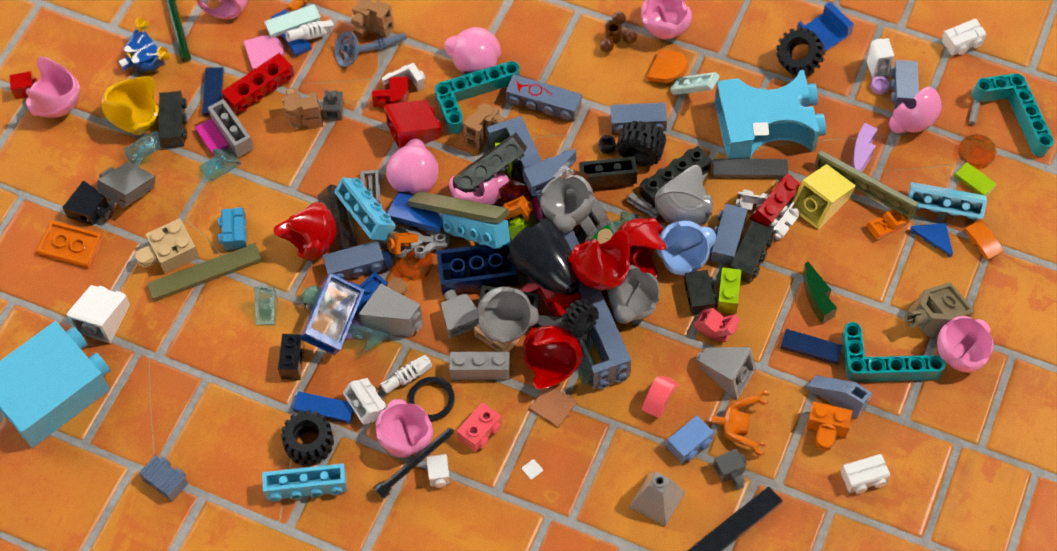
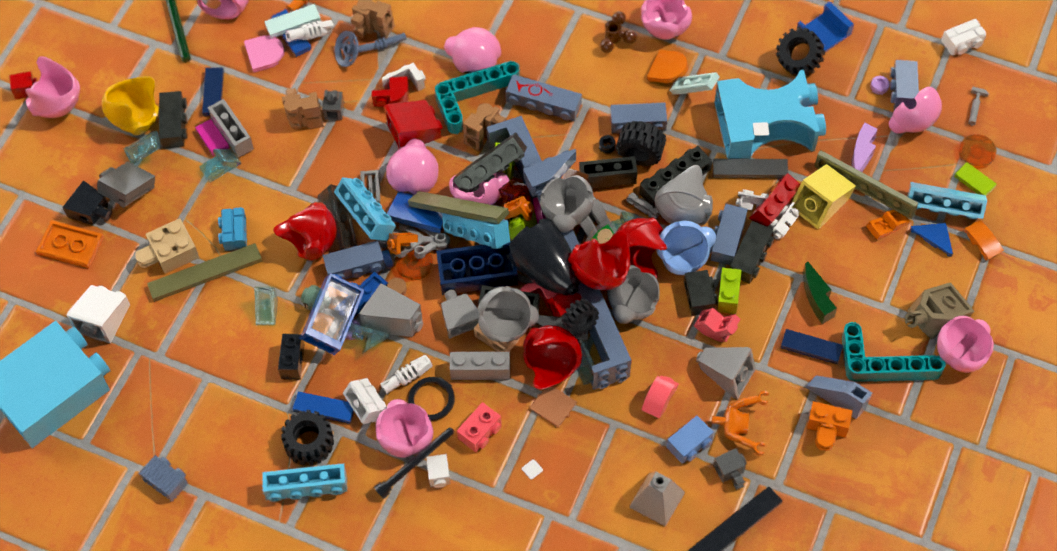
blue torso [118,17,170,74] -> none
red brick [221,52,295,115] -> none
white brick [841,454,890,494] -> none
white brick [867,38,895,78] -> none
teal beam [971,73,1054,157] -> none

